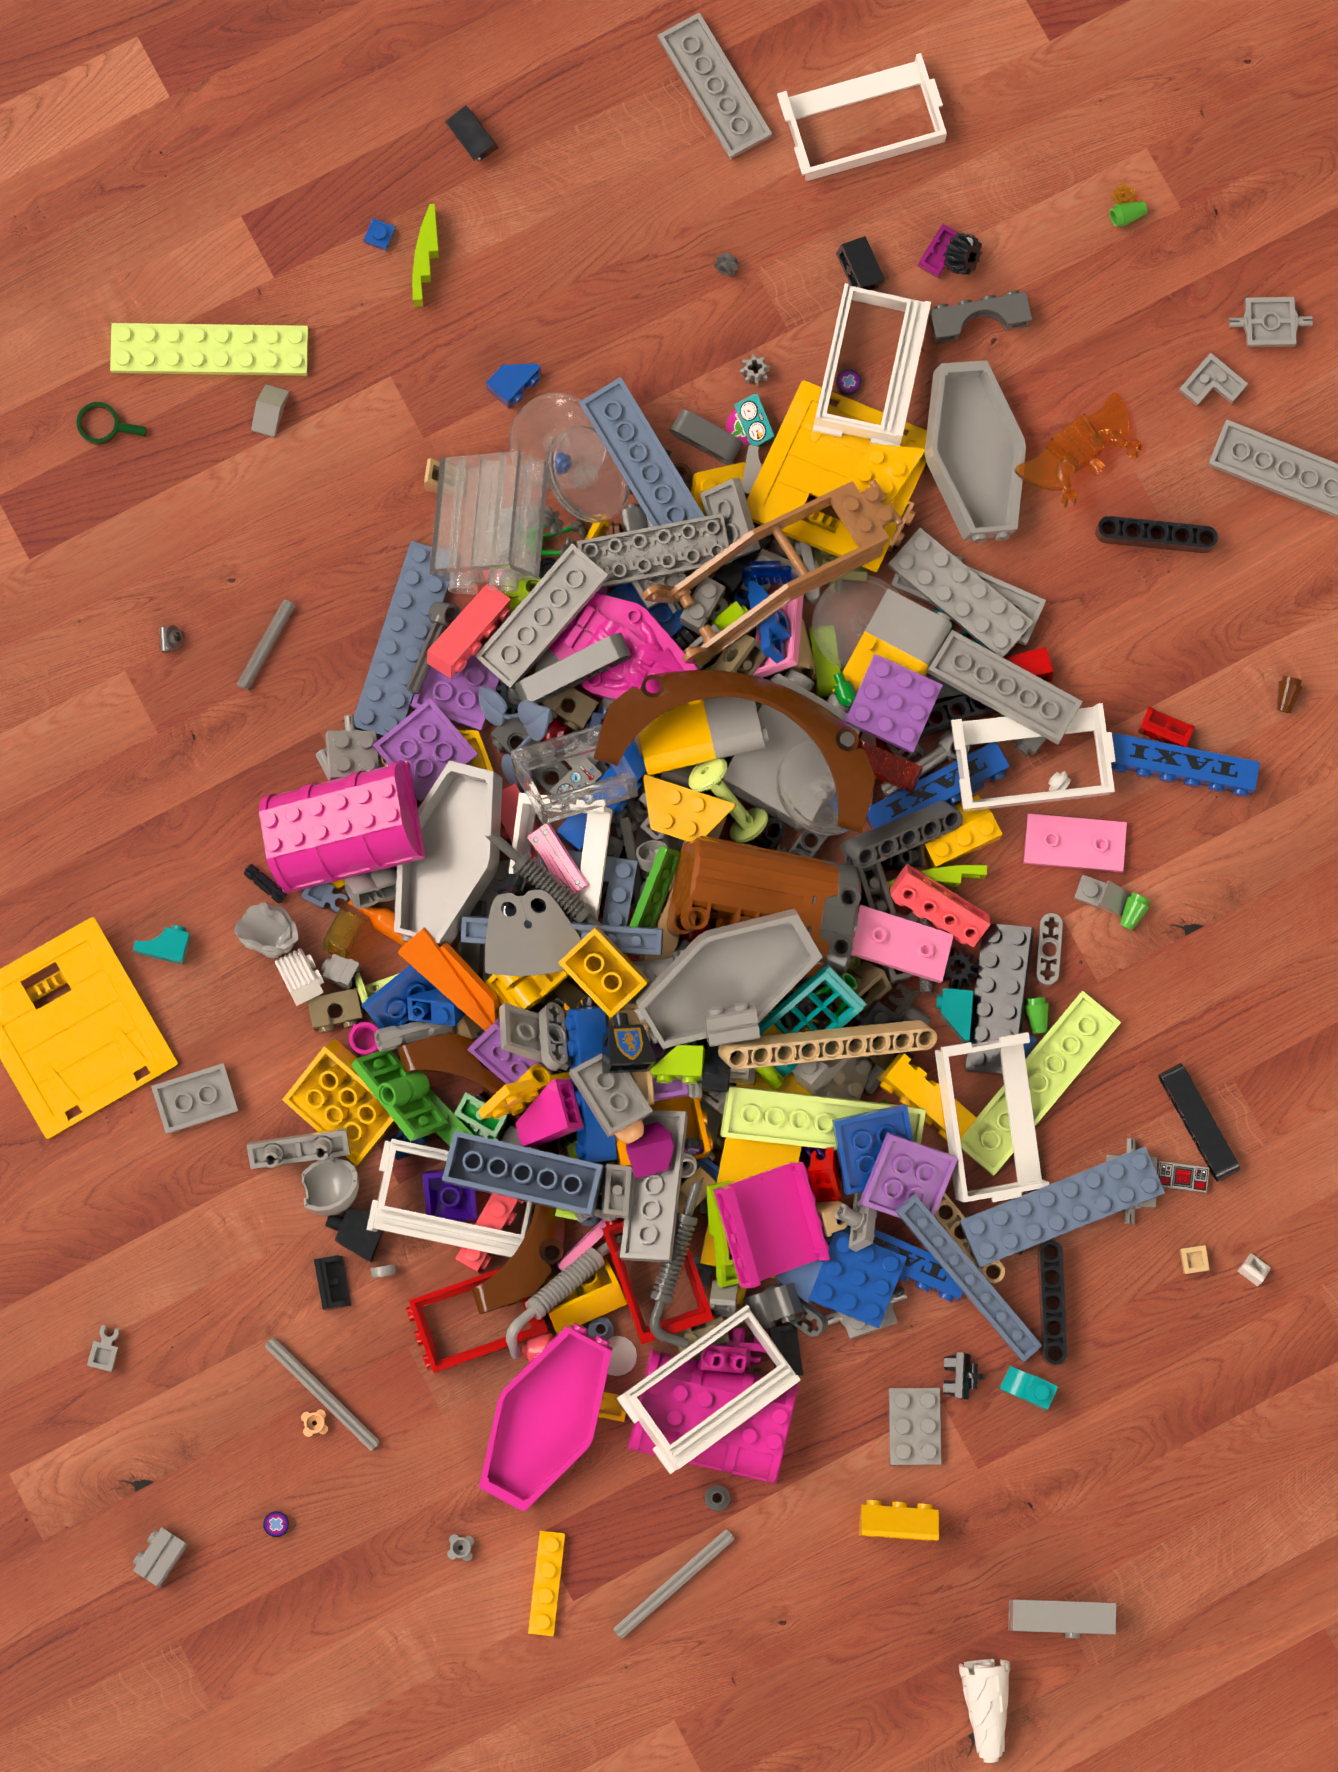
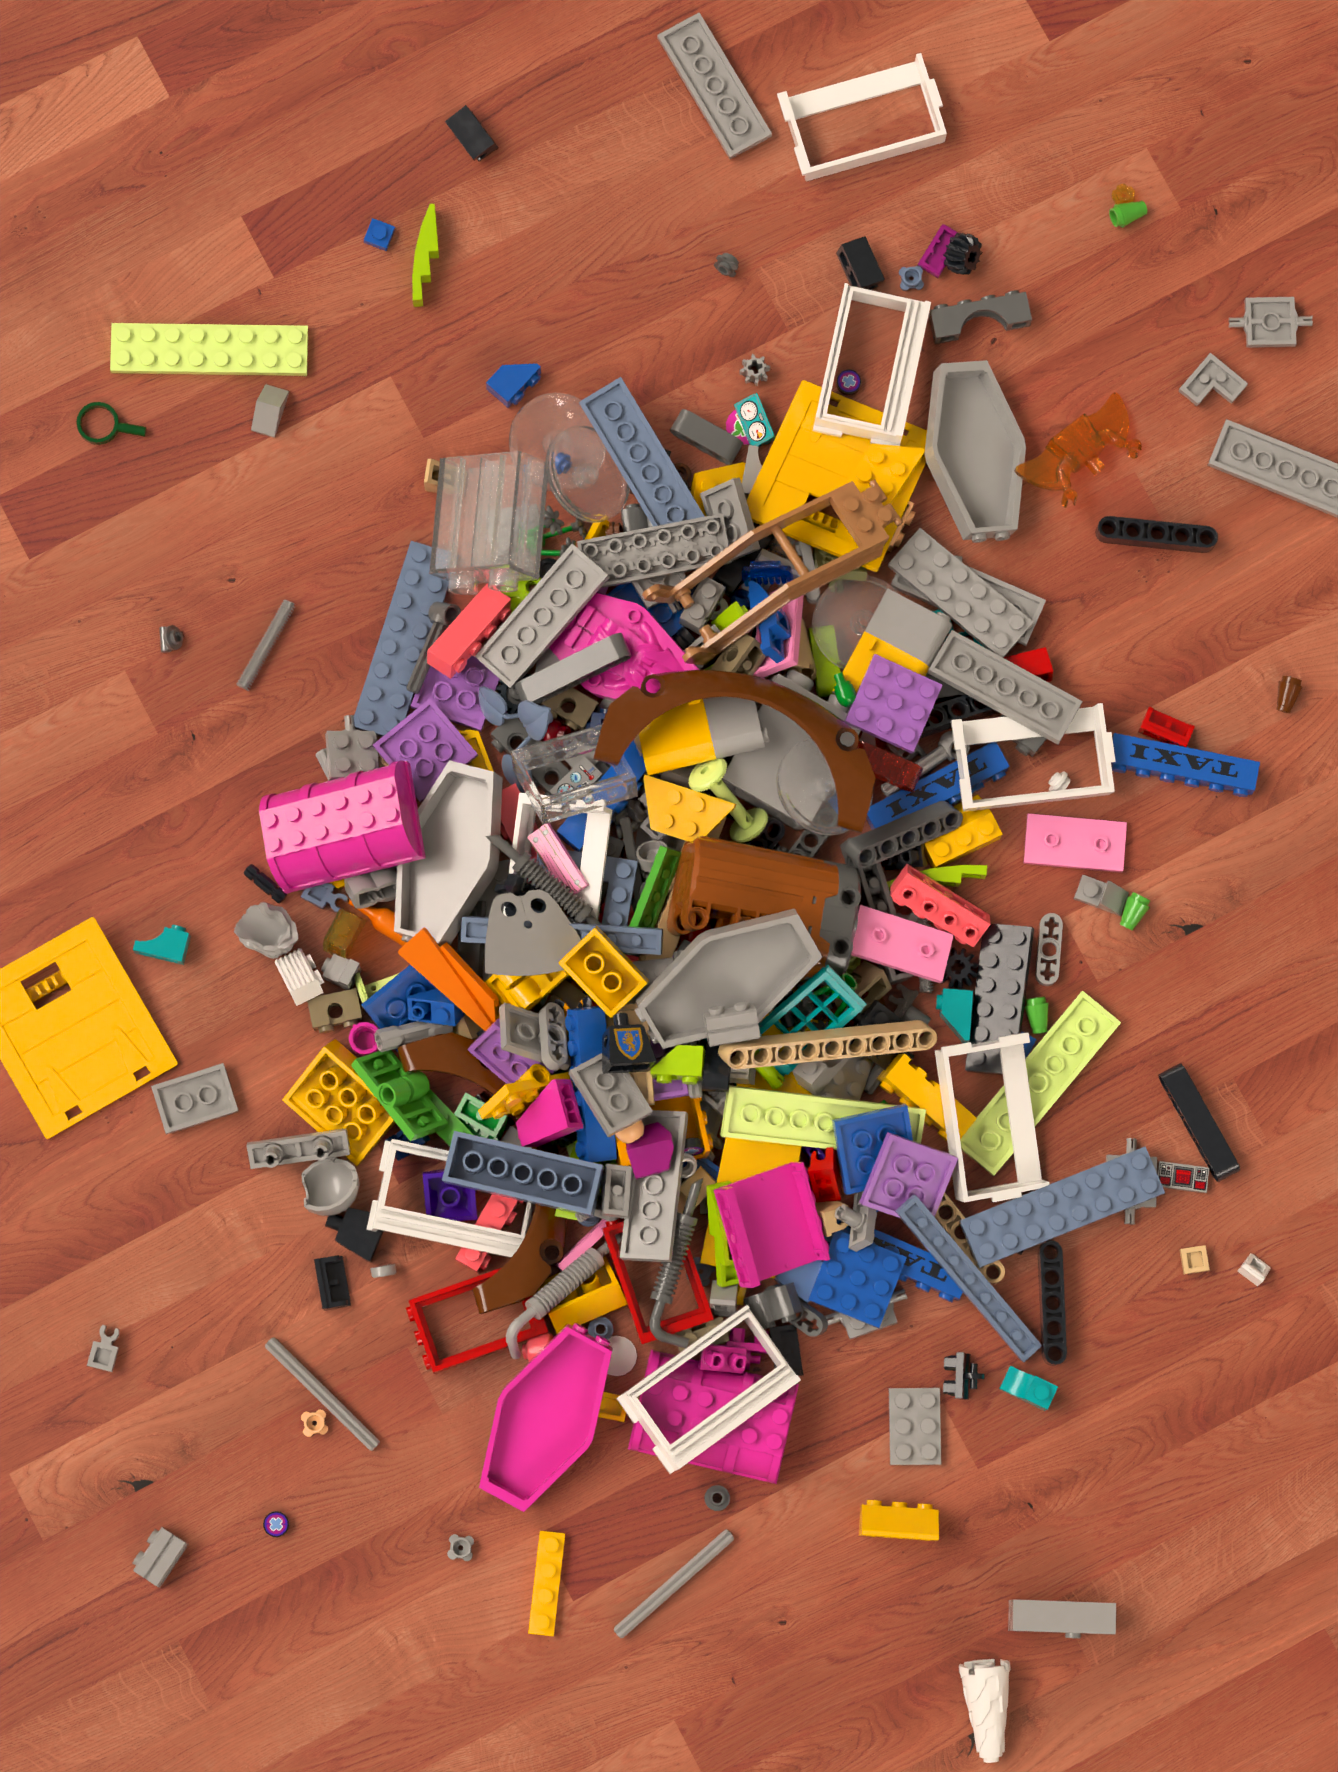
none -> sand blue plate [899,266,924,291]

